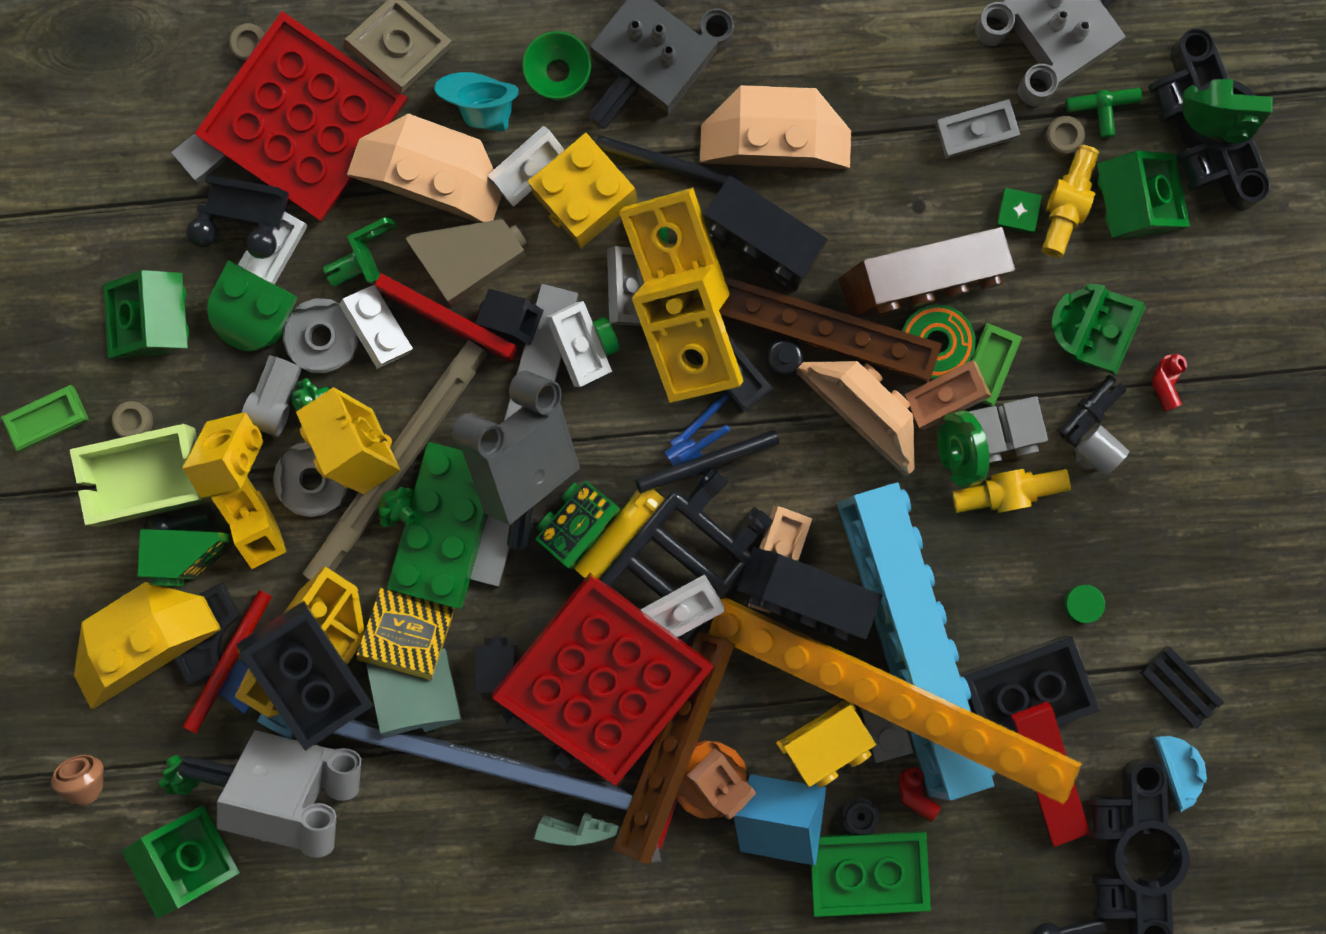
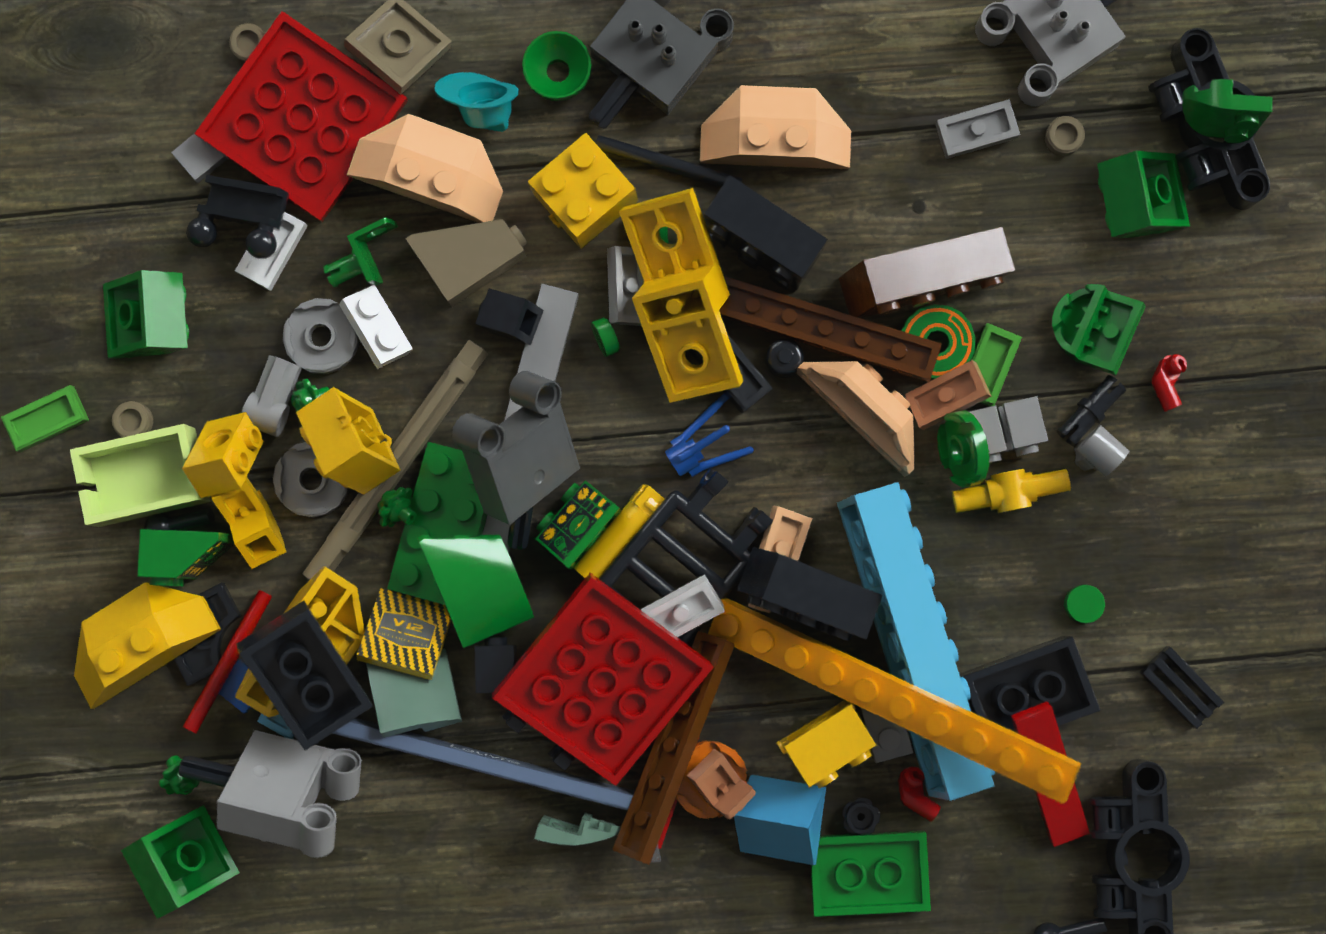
nougat cone [51,755,104,805] -> none
green slope [207,260,299,351] -> none
red tile [375,273,518,362] -> none
white plate [488,126,564,207] -> none
white plate [546,301,612,387] -> none
black piece [635,430,779,494] -> none
green tile [996,188,1042,234] -> none
yellow pin [1041,145,1099,258] -> none
green piece [1065,87,1142,139] -> none
medium azure tile [1153,735,1207,812] -> none
none -> green slope [417,535,534,648]

